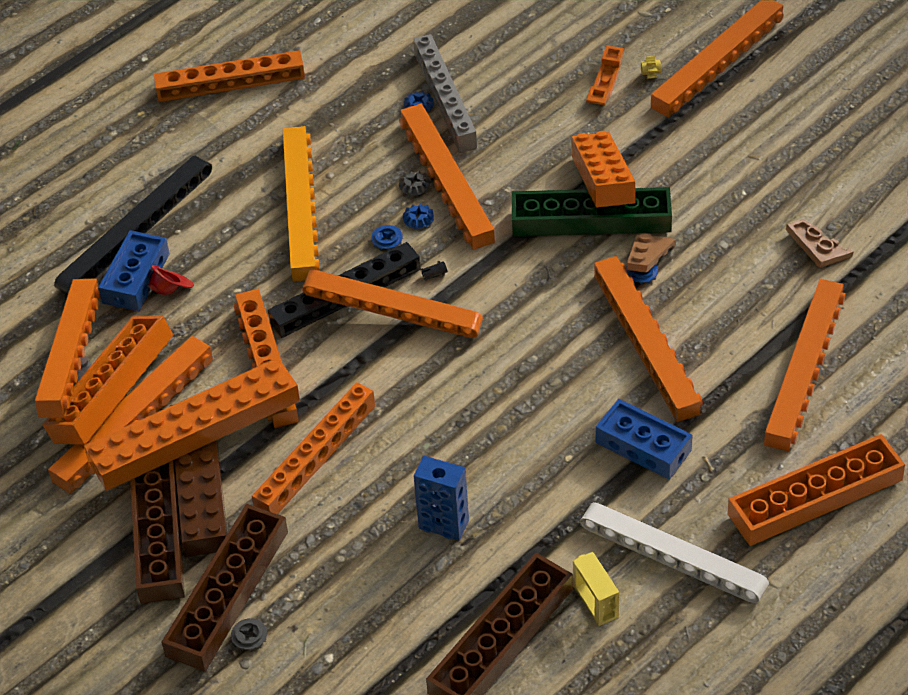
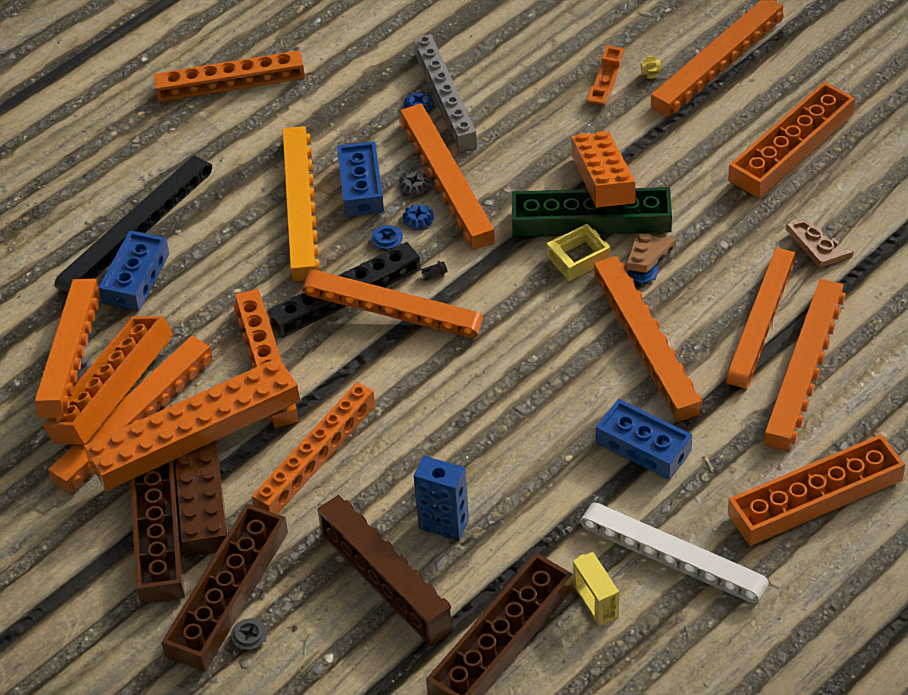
red piece [148,265,194,295] -> none
none -> reddish brown brick [317,494,452,647]
none -> blue brick [337,141,384,217]
none -> light yellow window [547,224,611,281]
none -> orange beam [726,248,796,389]
none -> orange brick [728,81,855,199]

